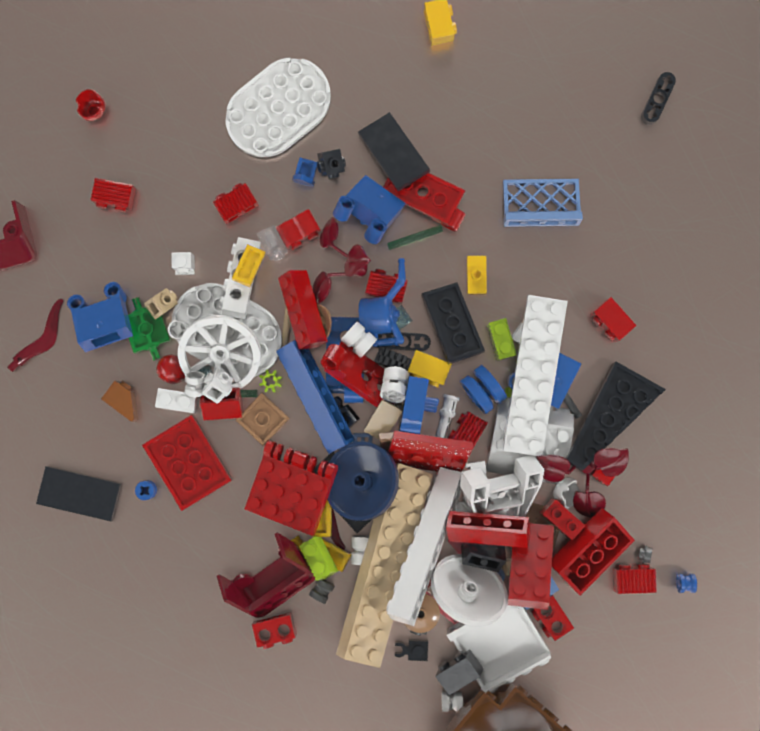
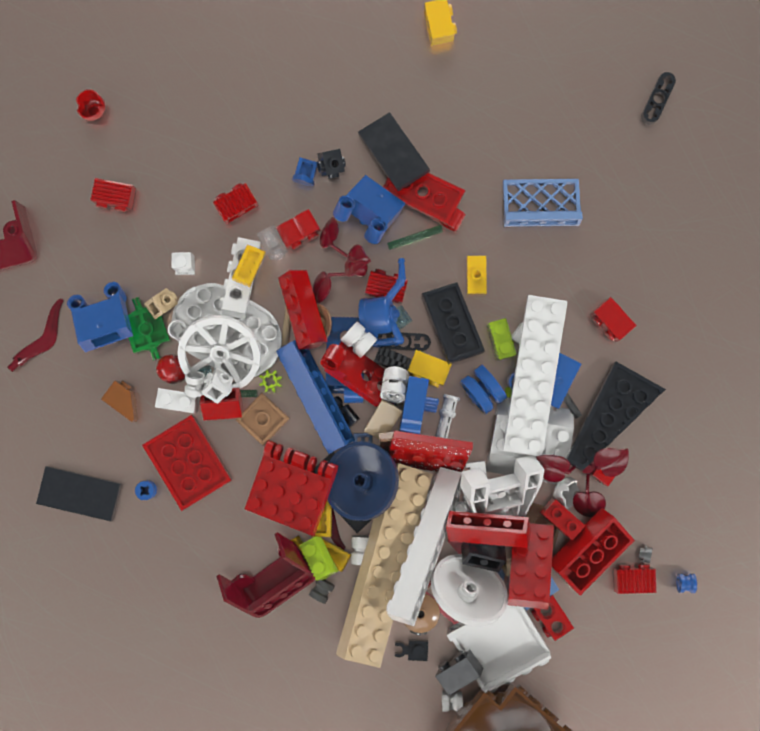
white plate [225,57,331,157] -> none
red brick [252,612,297,649] -> none
red brick [447,411,488,448] -> none

